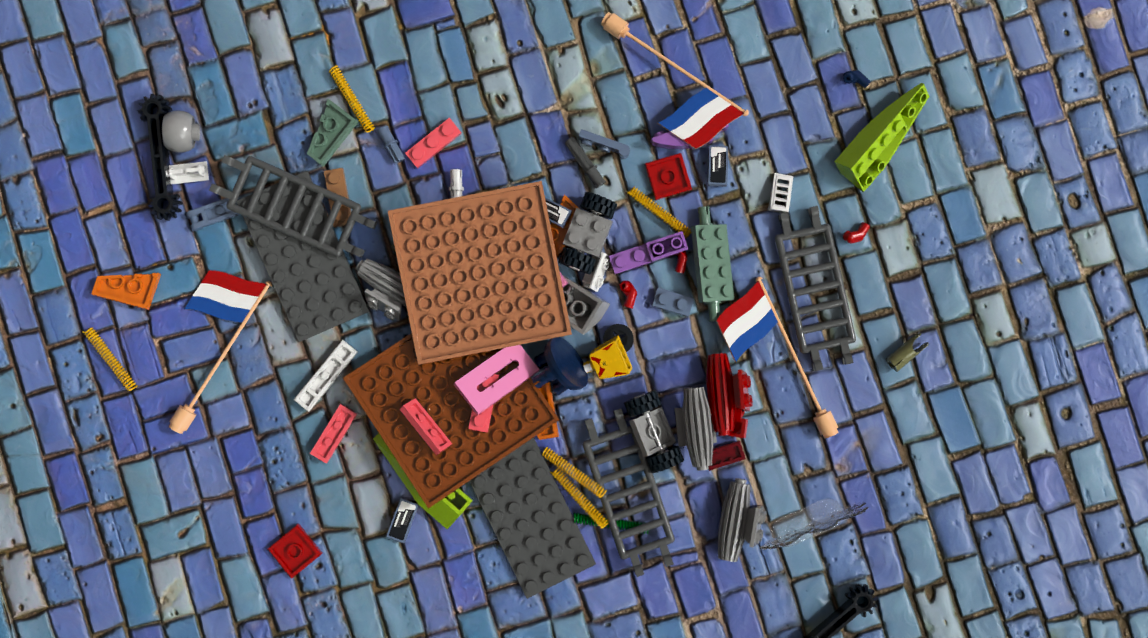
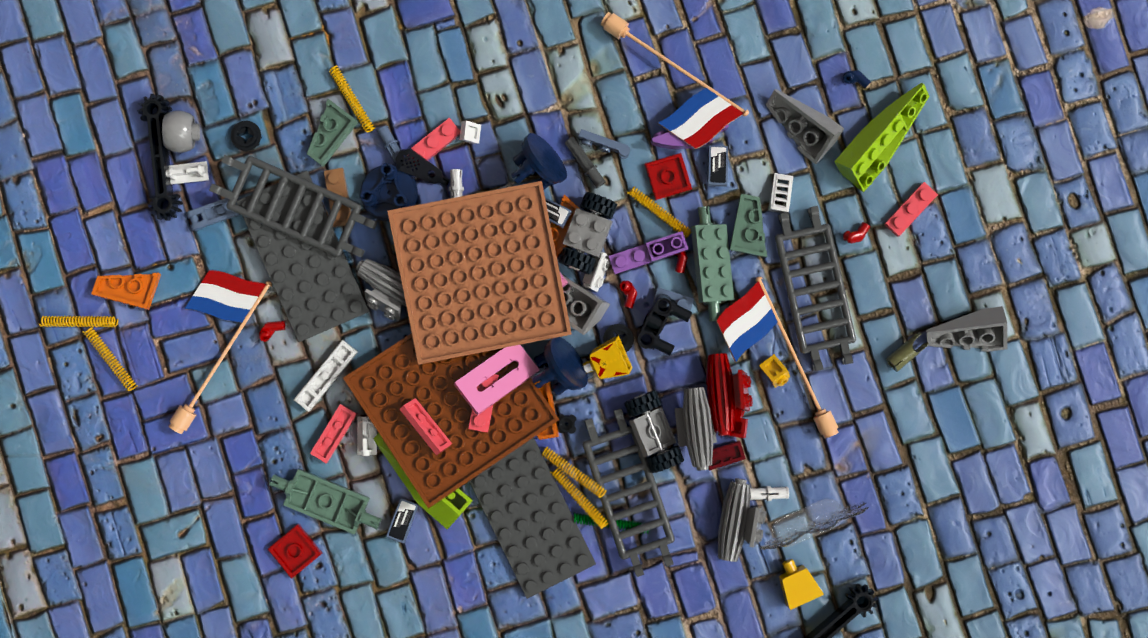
none -> yellow piece [39,316,119,327]
none -> black gear [231,121,262,152]
none -> red arm [259,321,285,342]
none -> sand green plate [269,469,382,534]
none -> white hinge [357,416,377,456]
none -> dark blue piece [360,163,418,222]
none -> black piece [395,148,450,186]
none -> white plate [459,121,481,144]
none -> dark blue piece [511,133,567,190]
none -> black plate [558,414,576,434]
none -> black piece [637,294,692,356]
none -> sand green wing [729,194,767,258]
none -> white pin [750,486,789,501]
none -> yellow bracket [759,354,790,388]
none -> light grey wedge [766,89,844,164]
none -> yellow torso [779,559,824,610]
none -> coral plate [884,182,938,237]
none -> light grey wedge [926,306,1007,352]

